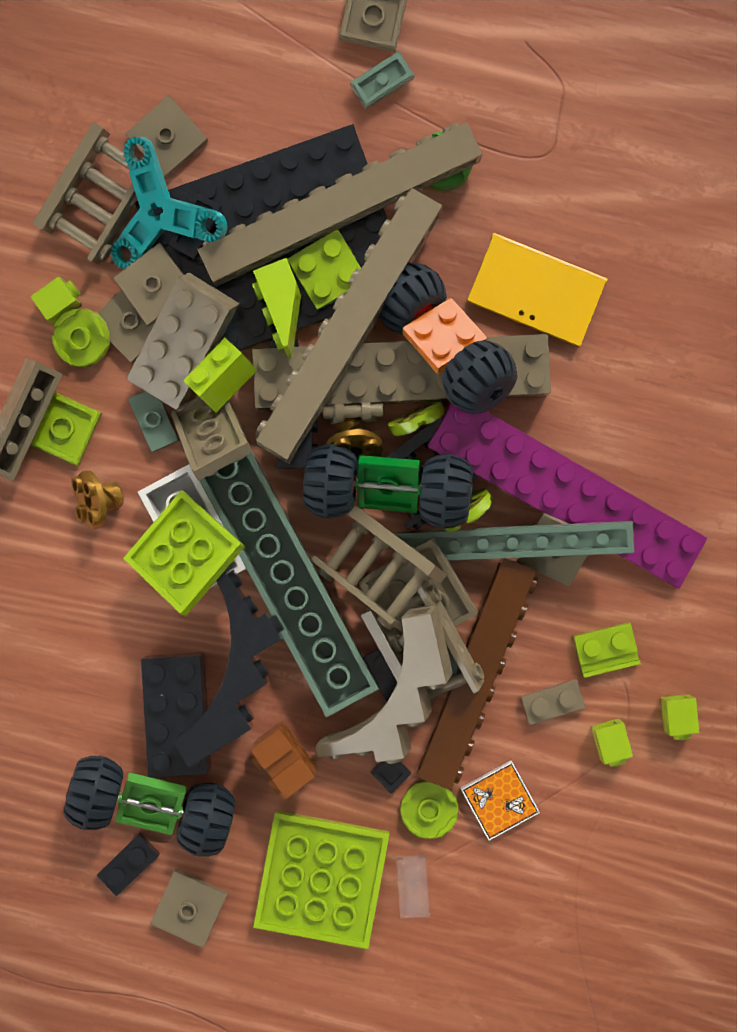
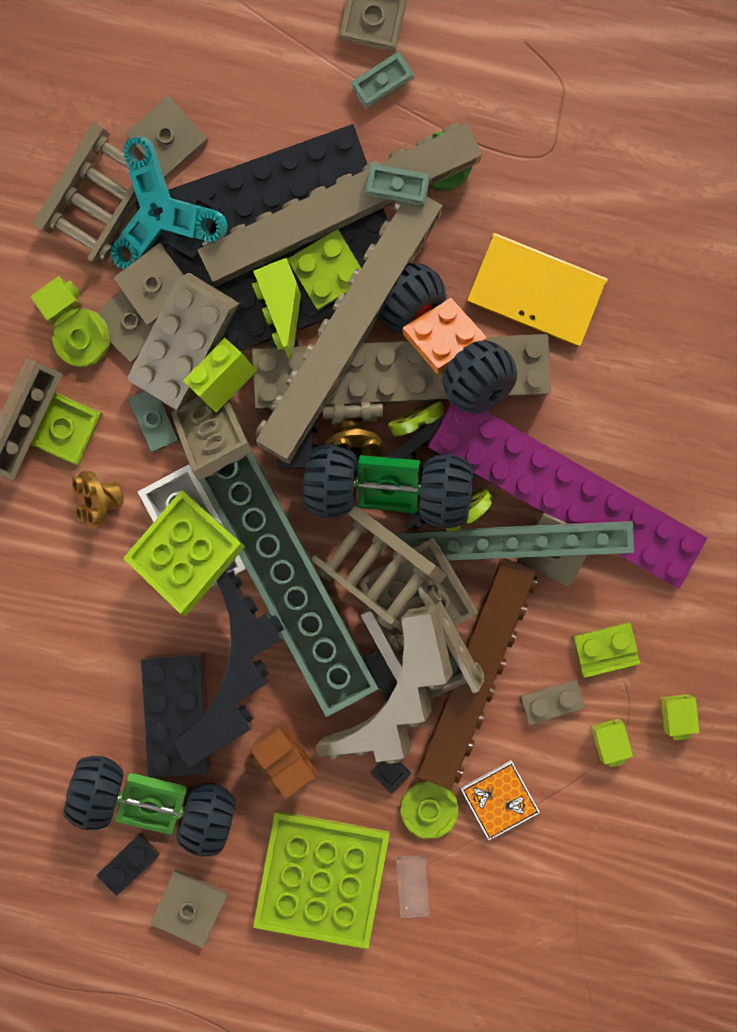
none -> sand green plate [365,163,430,206]

